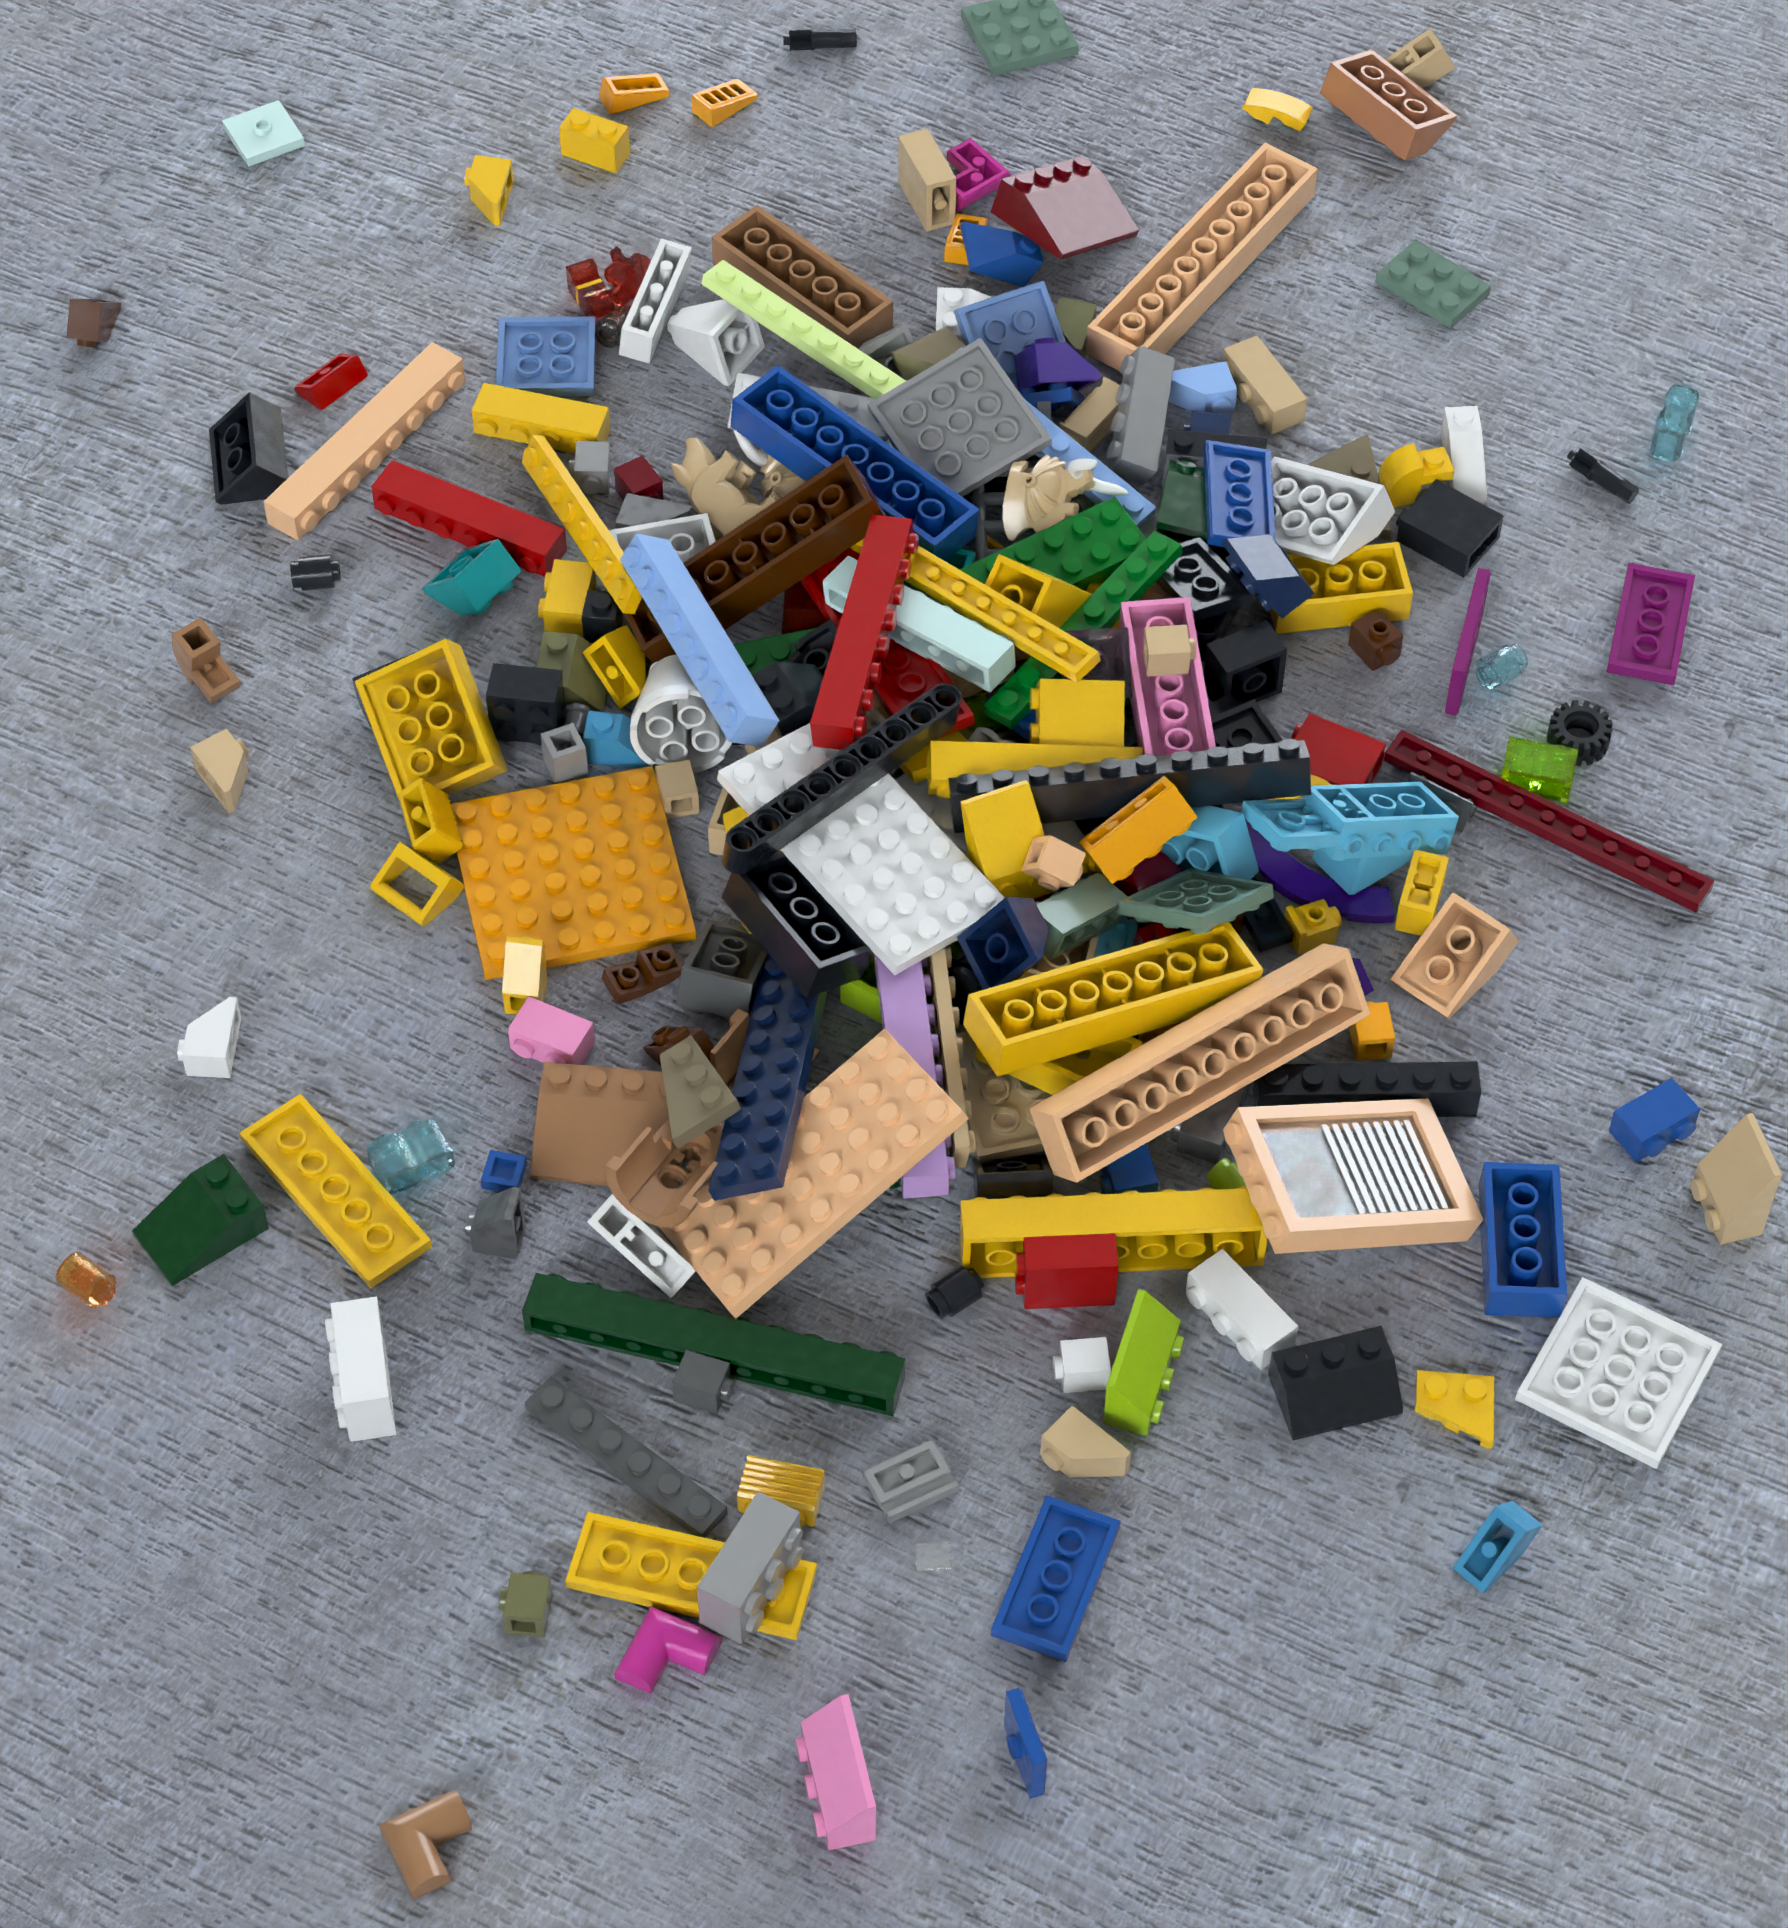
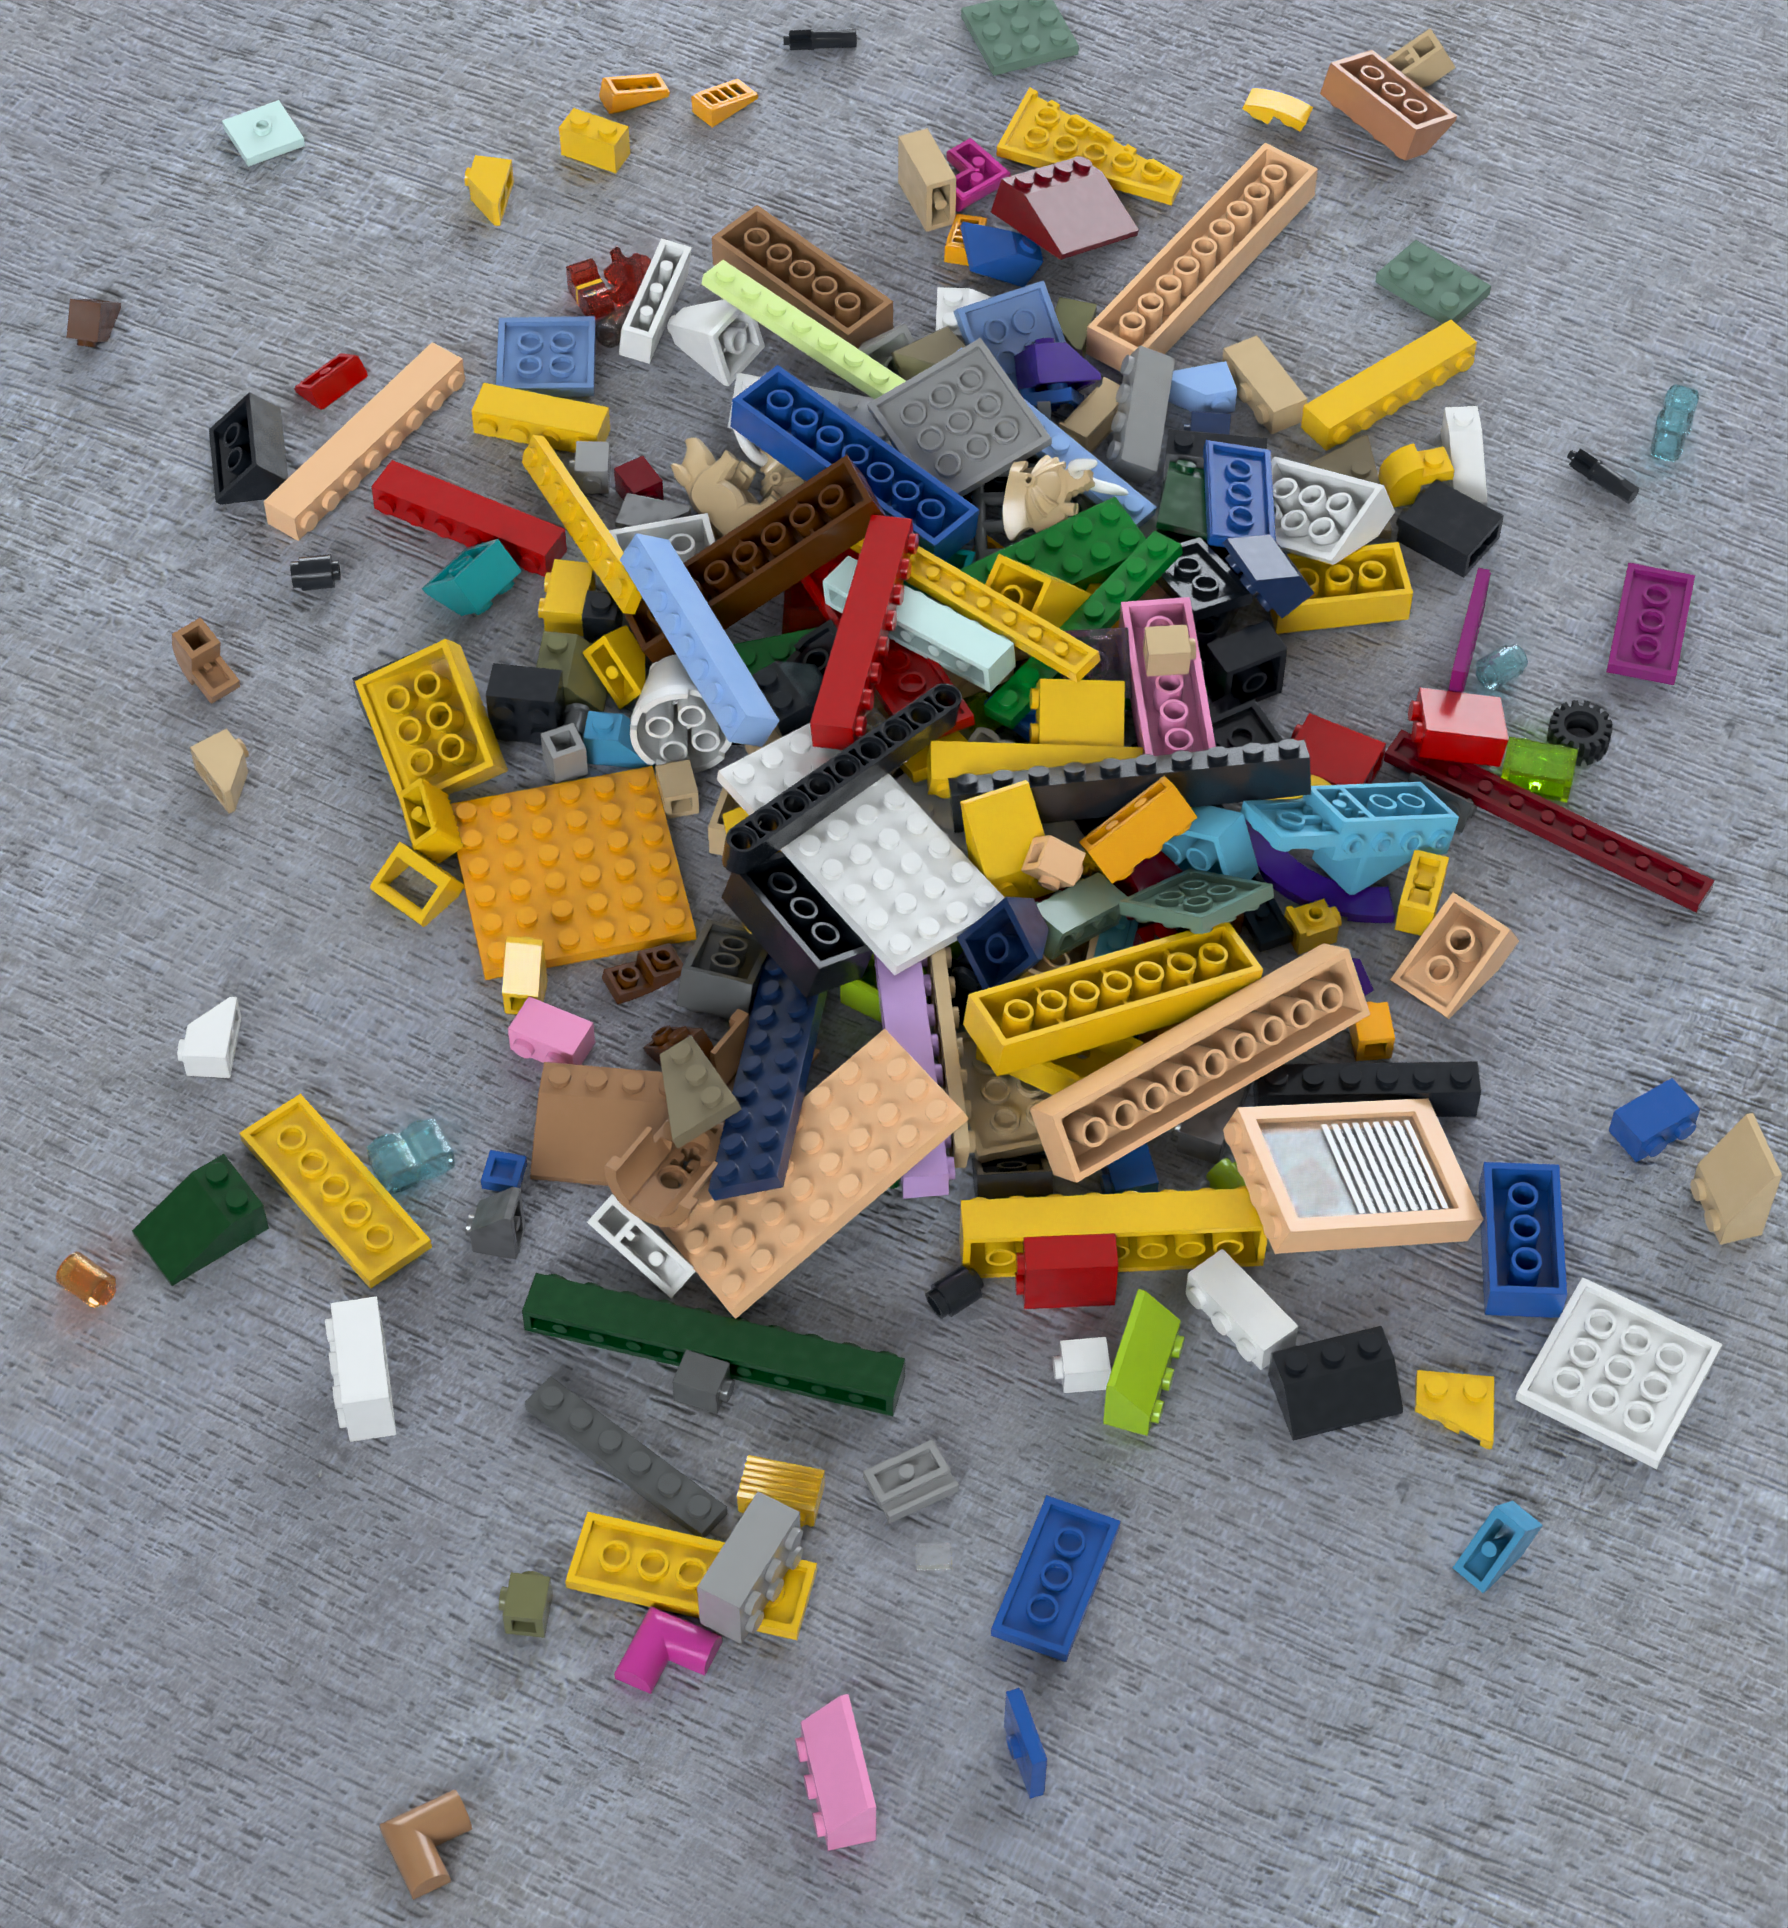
tan slope [1040,1406,1131,1478] -> none
reddish brown brick [1348,609,1403,671] -> none
none -> yellow wing [996,87,1183,206]
none -> yellow brick [1301,320,1477,451]
none -> red brick [1408,687,1509,767]

